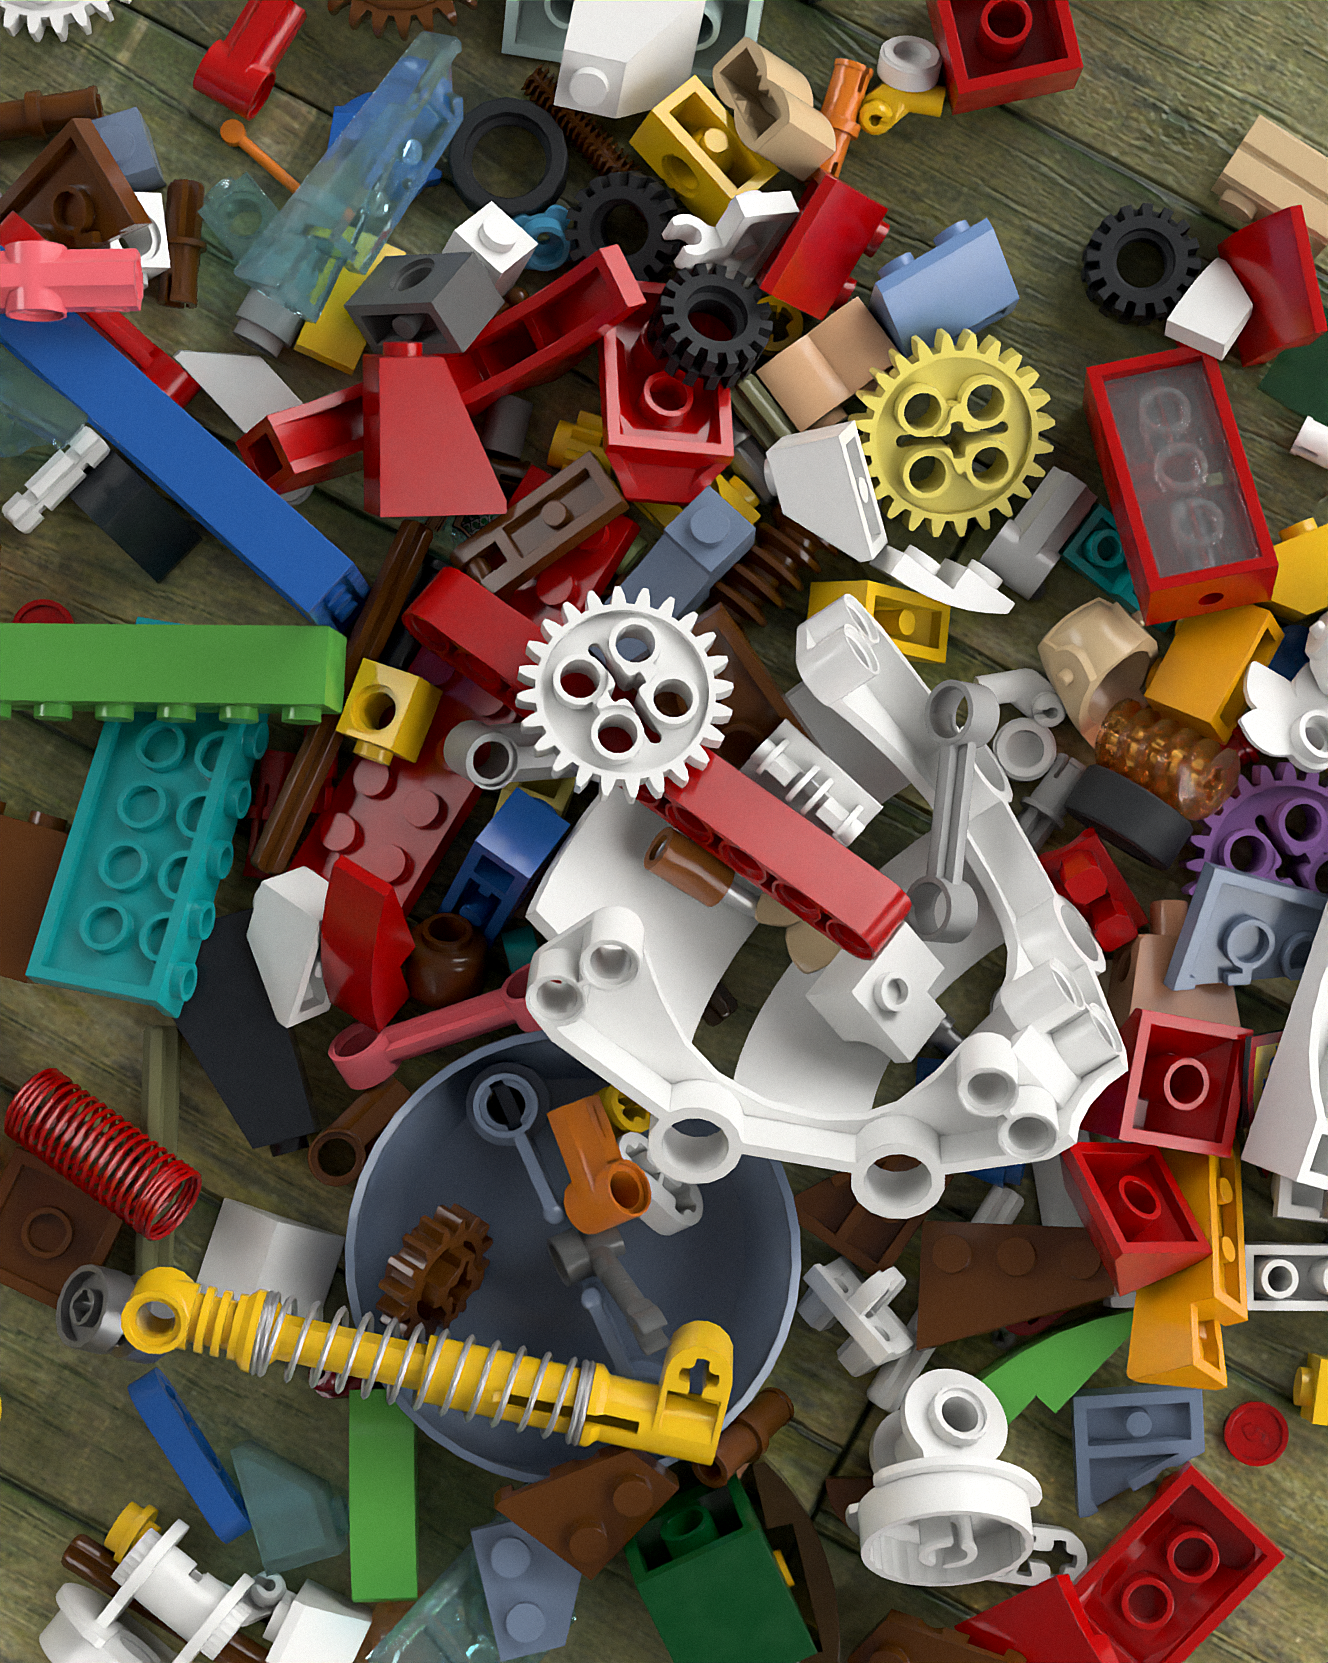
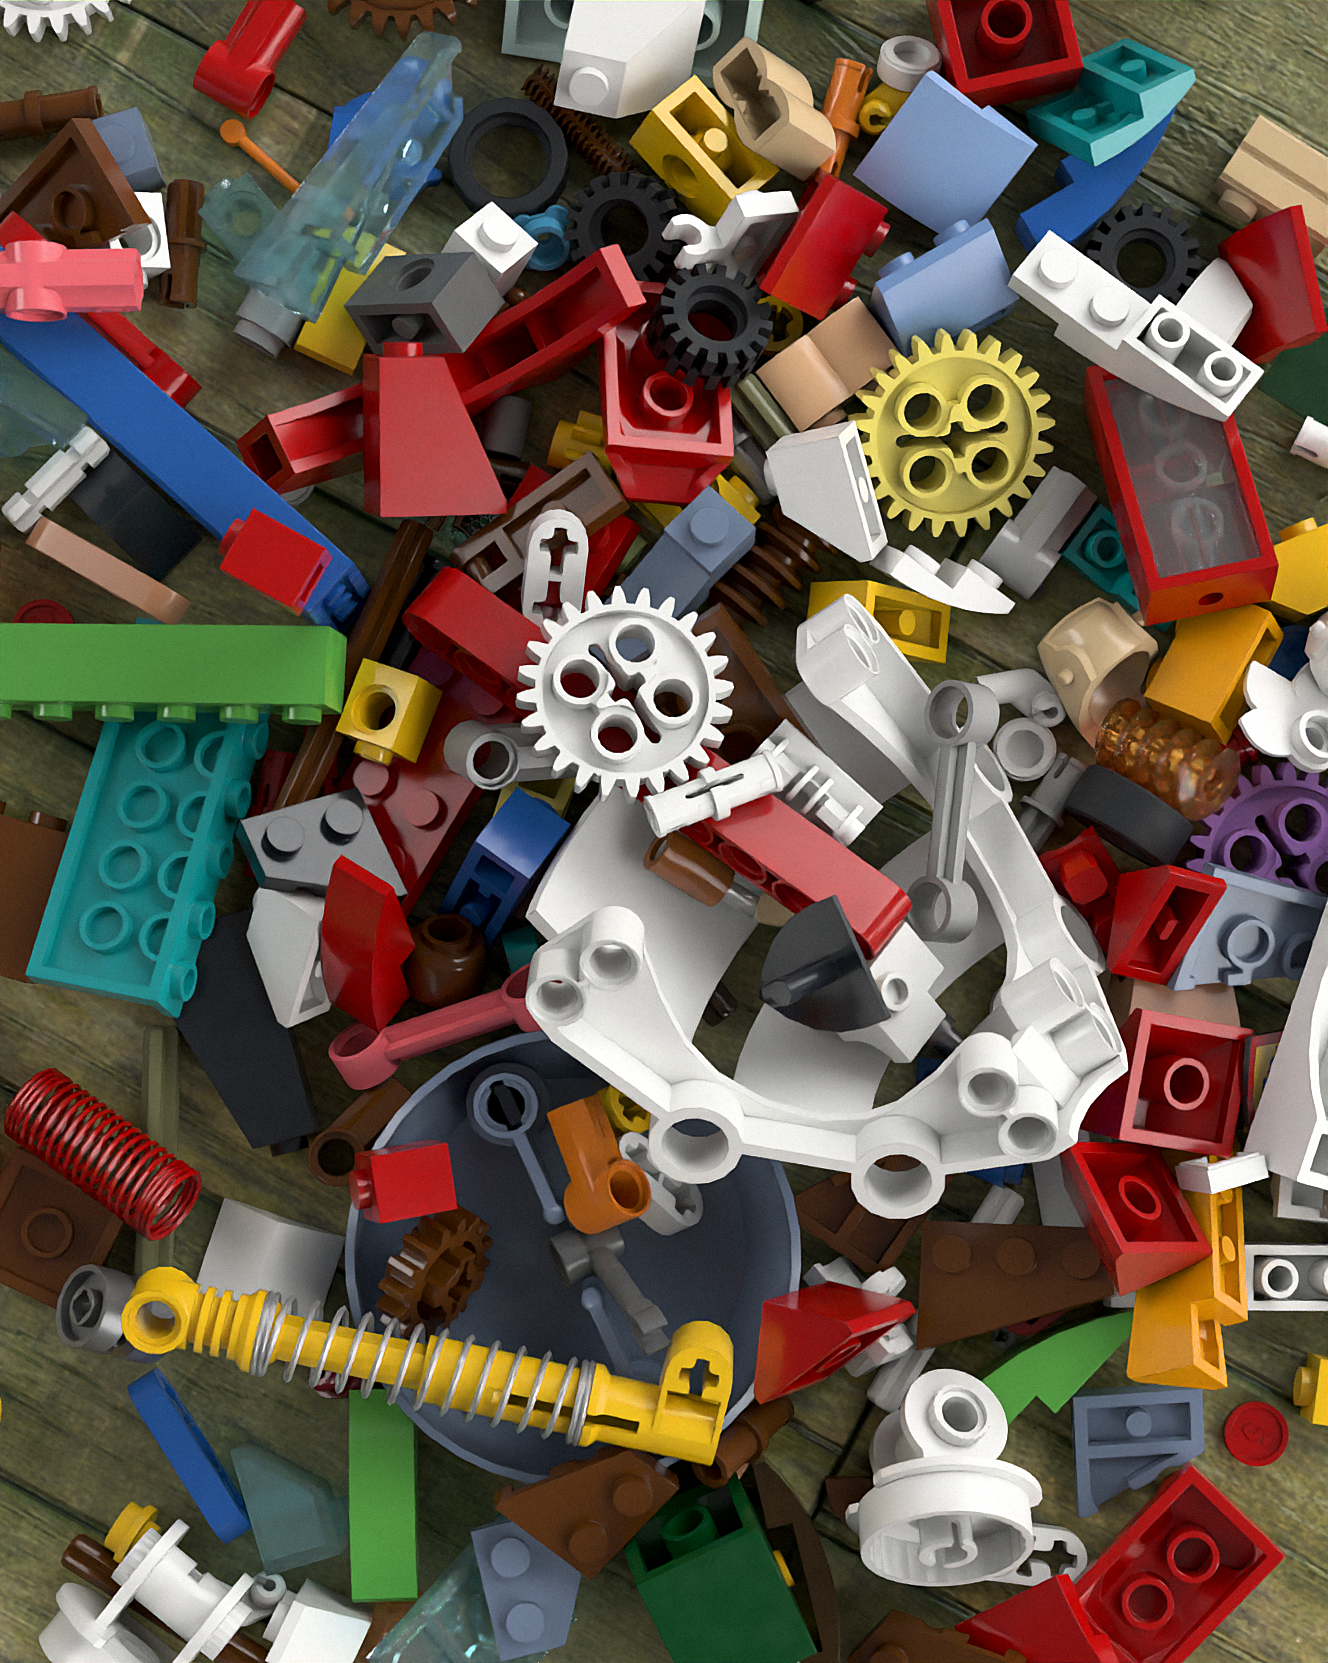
white slope [172,350,303,434] -> none
none -> nougat beam [25,516,191,625]
none -> red brick [218,508,332,617]
none -> wing [235,787,408,905]
none -> red brick [349,1139,458,1224]
none -> white beam [521,509,589,628]
none -> white pin [643,750,784,838]
none -> red slope [753,1281,916,1405]
none -> black shield [759,894,891,1033]
none -> light blue slope [853,70,1038,234]
none -> white slope [1008,230,1264,422]
none -> blue slope [1013,106,1176,255]
none -> teal slope [1025,38,1196,167]
none -> red slope [1106,864,1228,986]
none -> white tile [1175,1152,1269,1194]

